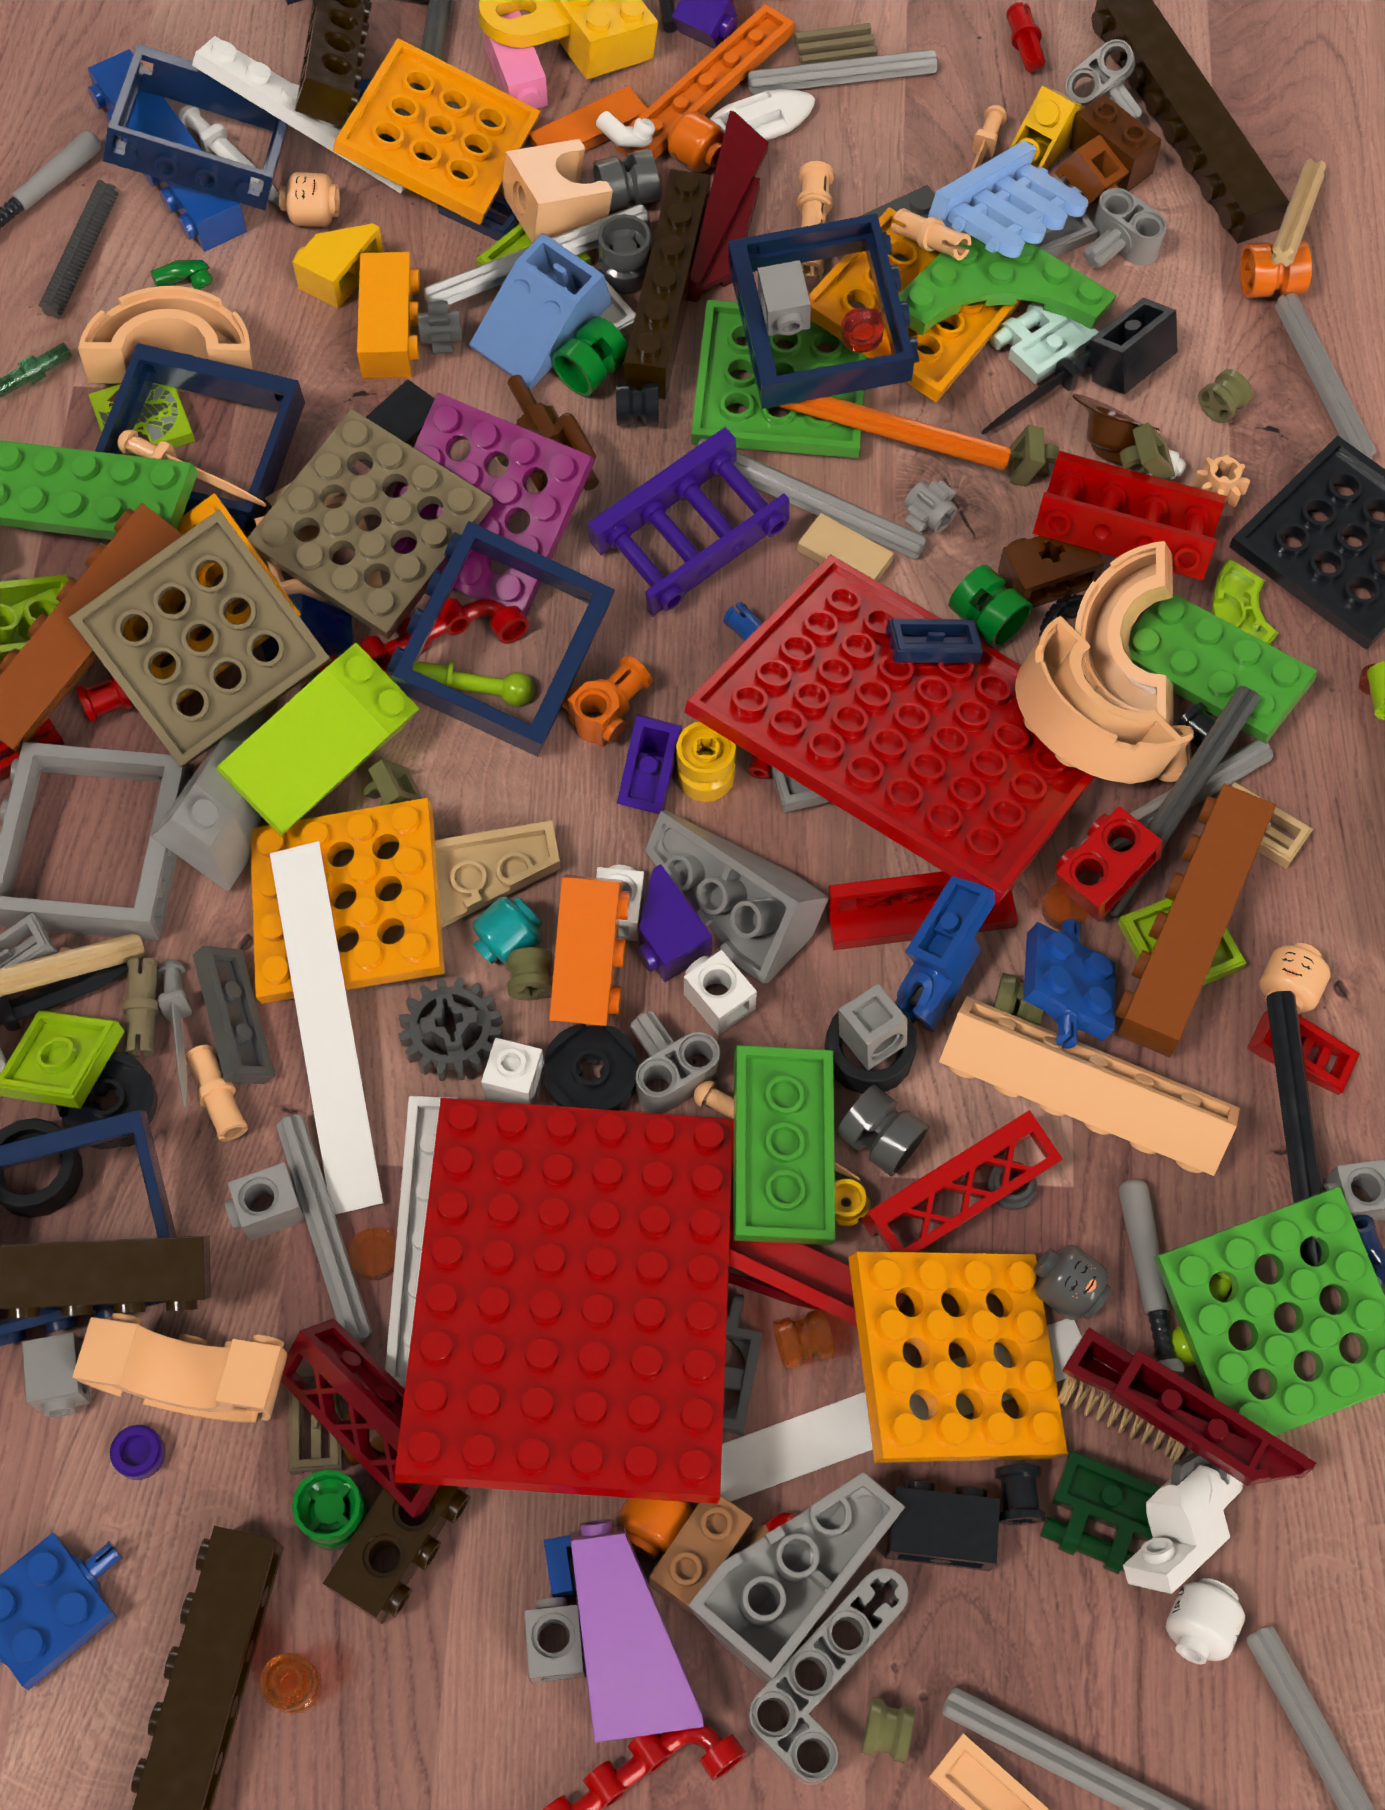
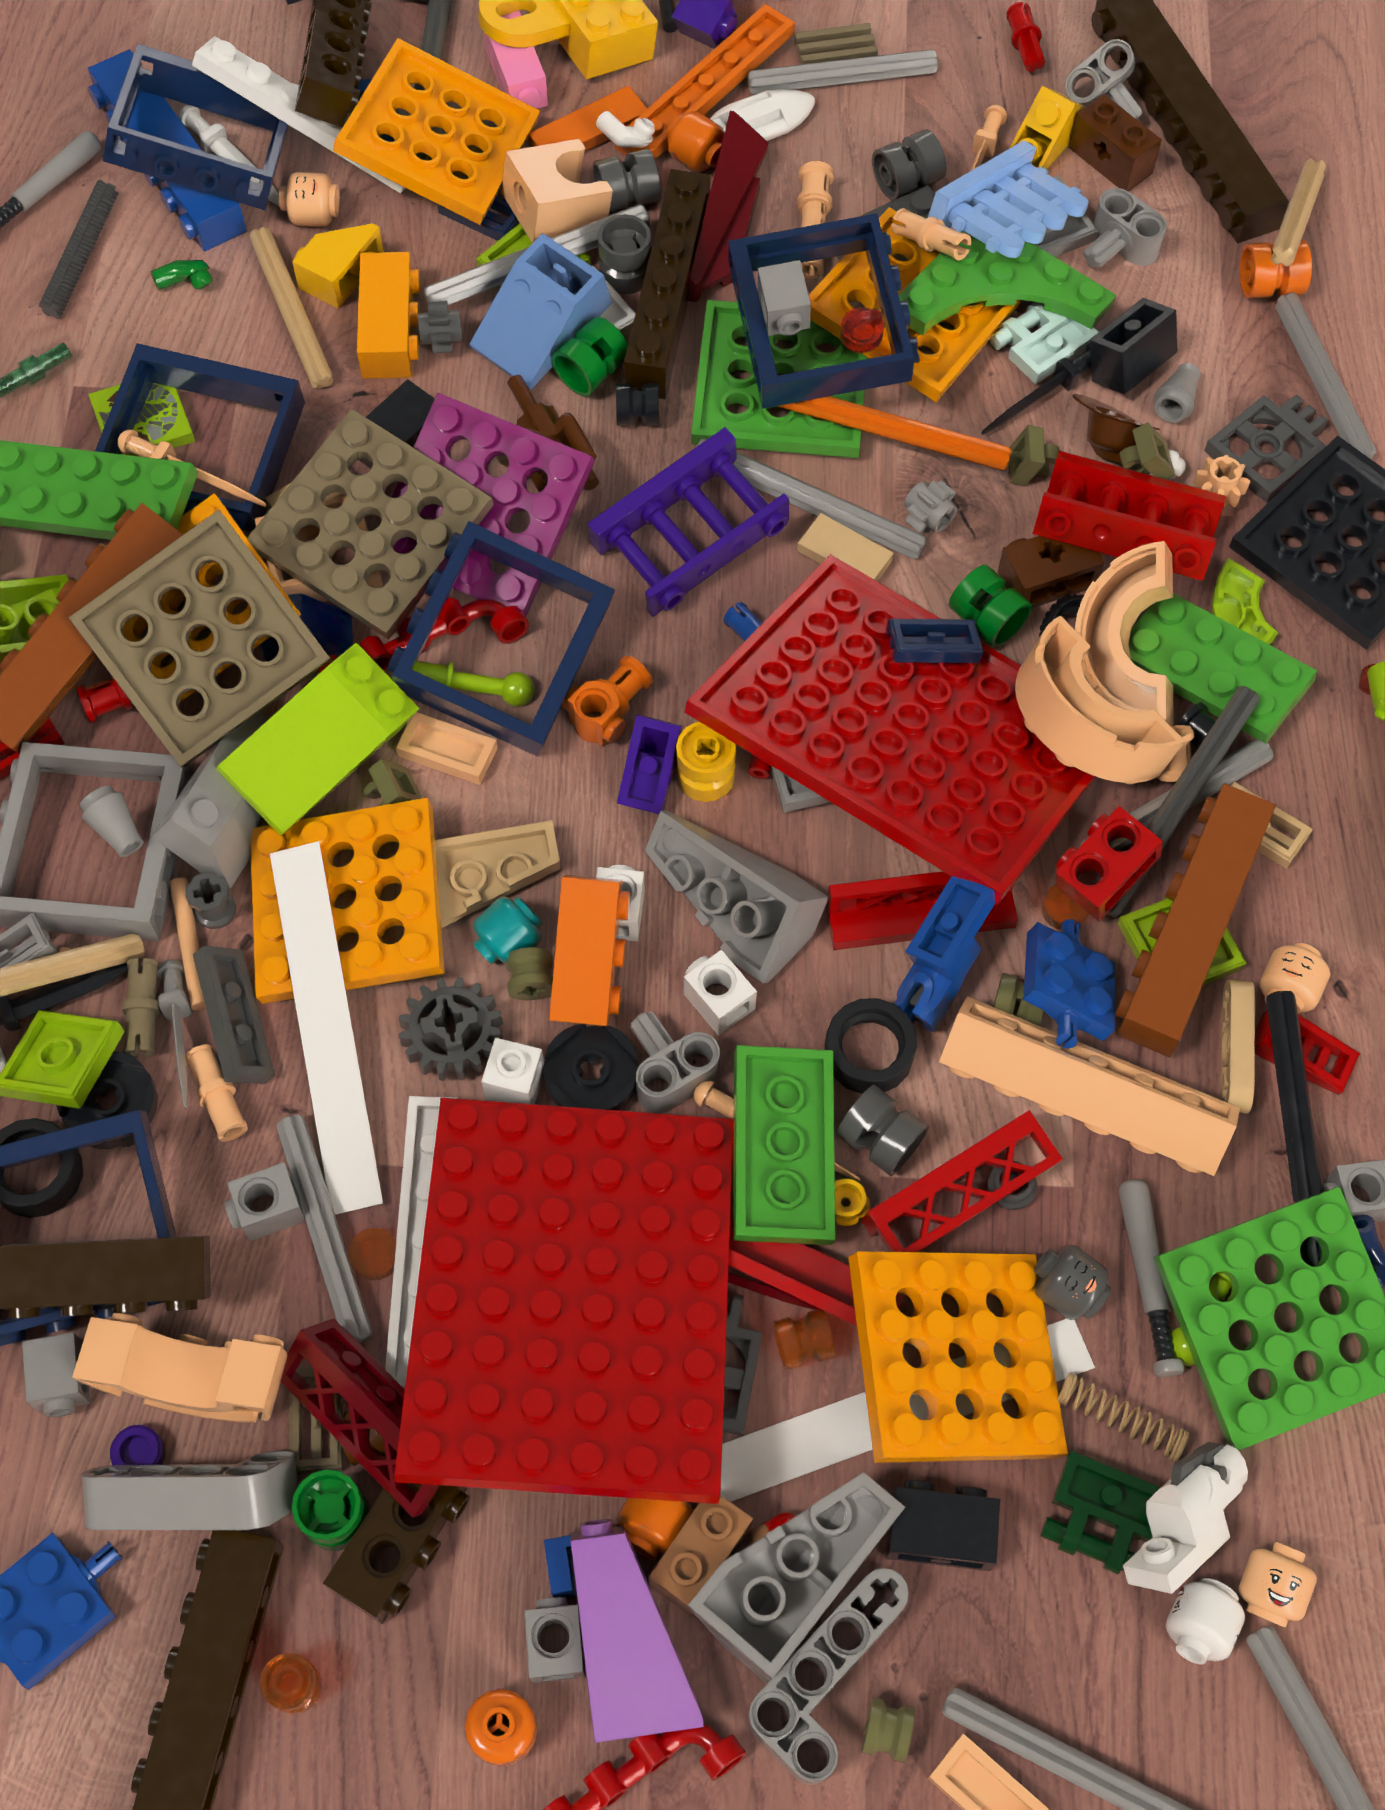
light nougat brick [78,286,255,384] -> none
dark purple slope [636,864,712,982] -> none
light grey brick [838,984,908,1070] -> none
black bush [994,1464,1046,1525] -> none
dark orange brick [1055,134,1129,206] -> none
dark red wedge [1062,1327,1316,1486] -> none
olive wheel [1198,369,1253,423] -> none
none -> light grey cone [80,786,144,857]
none -> light grey beam [81,1451,298,1530]
none -> light nougat bar [169,877,206,1011]
none -> dark grey bush [186,872,236,929]
none -> tan axle [250,227,333,390]
none -> light nougat tile [396,712,498,785]
none -> orange head [464,1689,538,1767]
none -> dark grey wheel [872,129,947,200]
none -> light grey cone [1153,363,1201,423]
none -> dark grey piece [1204,395,1329,503]
none -> tan beam [1221,979,1255,1114]
none -> light nougat head [1238,1542,1317,1628]

